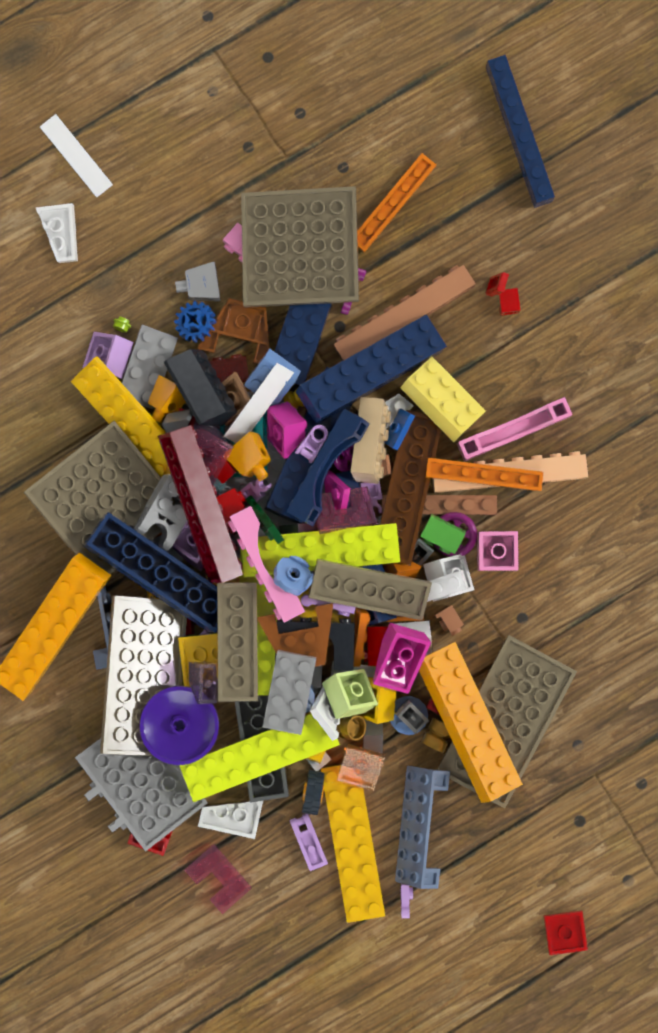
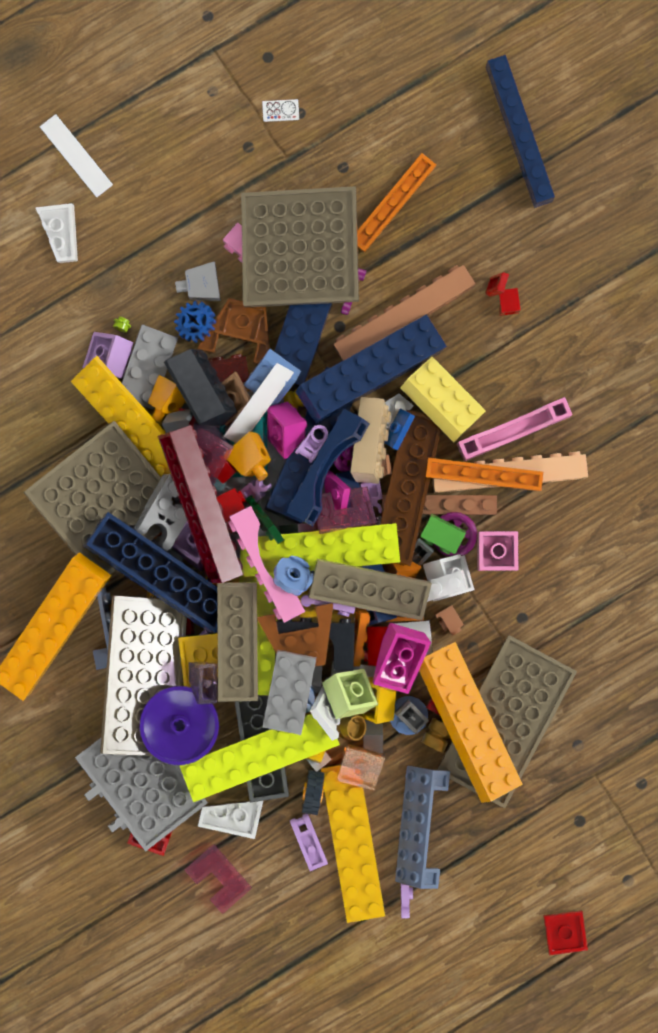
none -> white sticker [262,99,299,122]

